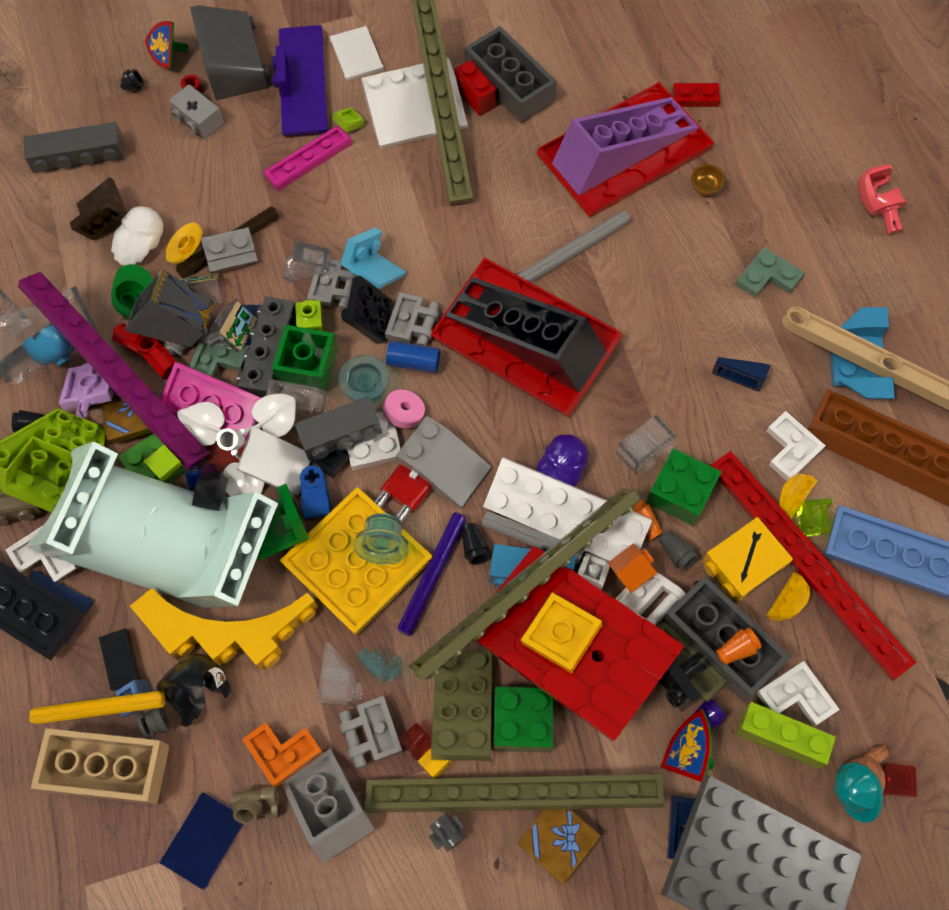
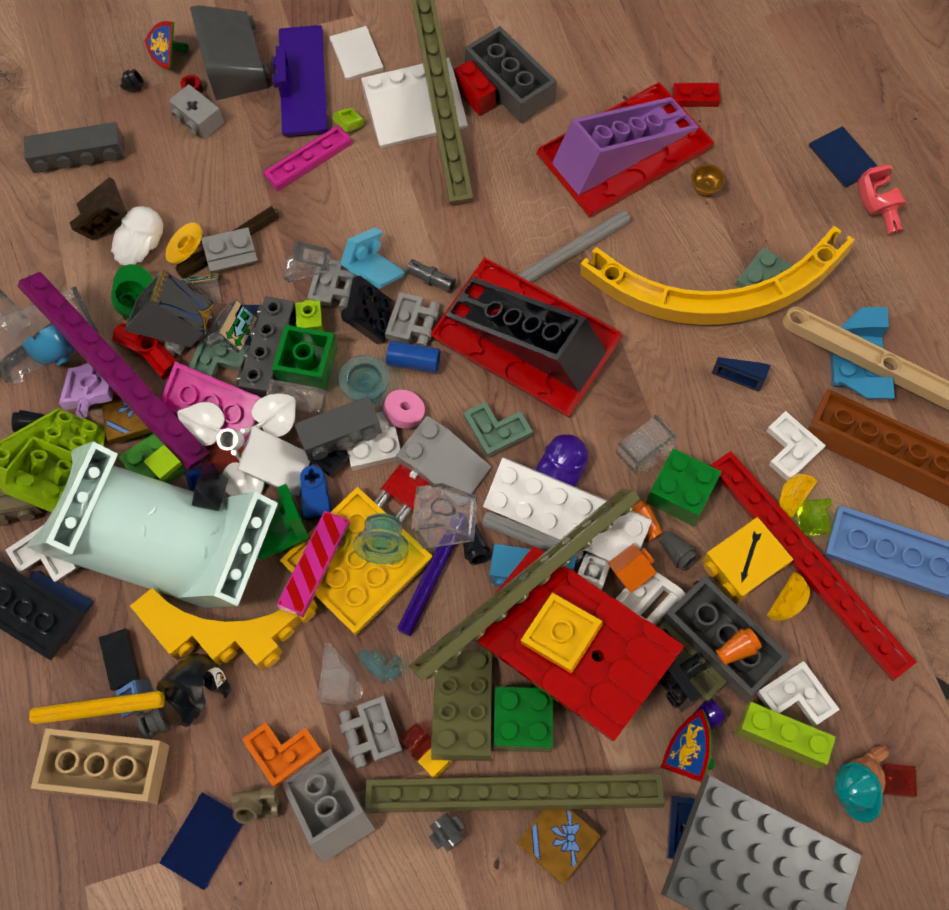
none -> dark pink tile [277,511,350,617]
none -> dark grey pin [406,259,456,293]
none -> clear slope [411,483,477,549]
none -> sand green plate [463,402,533,458]
none -> yellow piece [580,226,855,325]
none -> dark blue piece [809,126,878,188]

